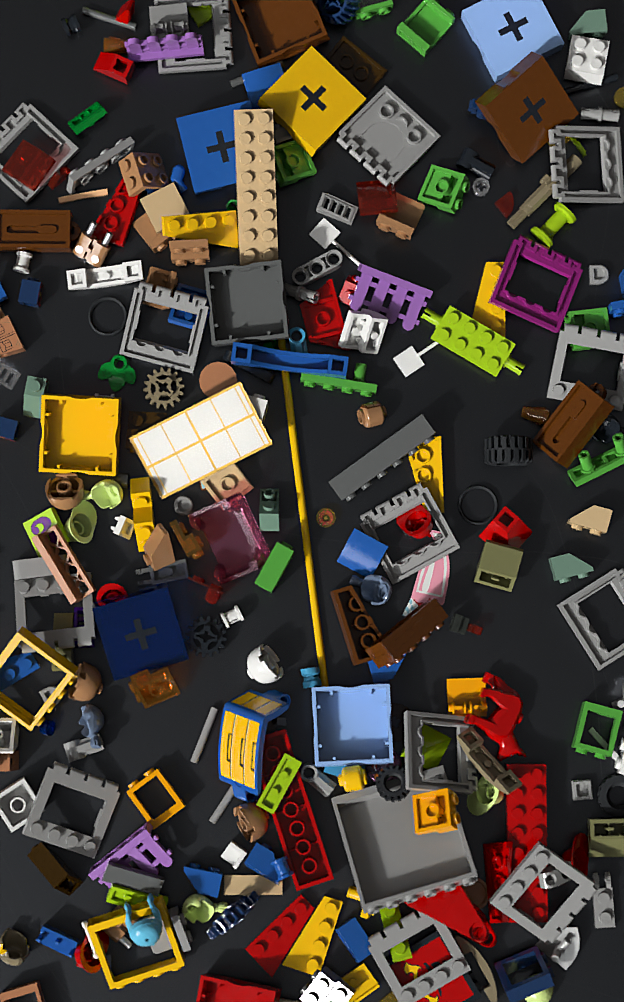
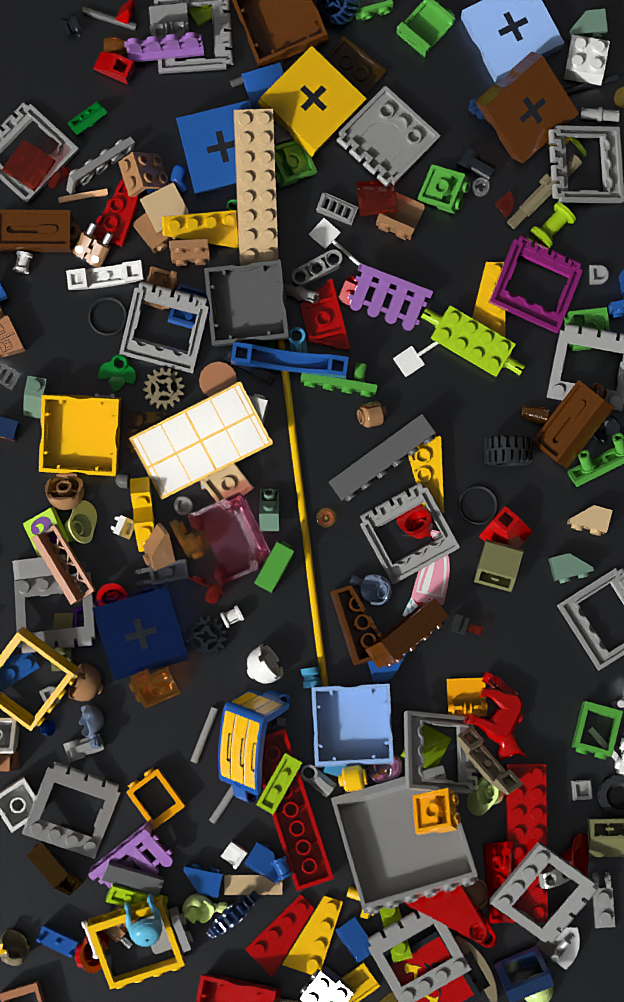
dark blue brick [18,277,43,308] -> none
yellowish green hair [82,479,123,509] -> none
medium nougat cylinder [234,802,270,843] -> none
blue slope [337,528,388,577] -> none
white brick [338,308,388,354] -> none
black tyre [376,765,410,802] -> none

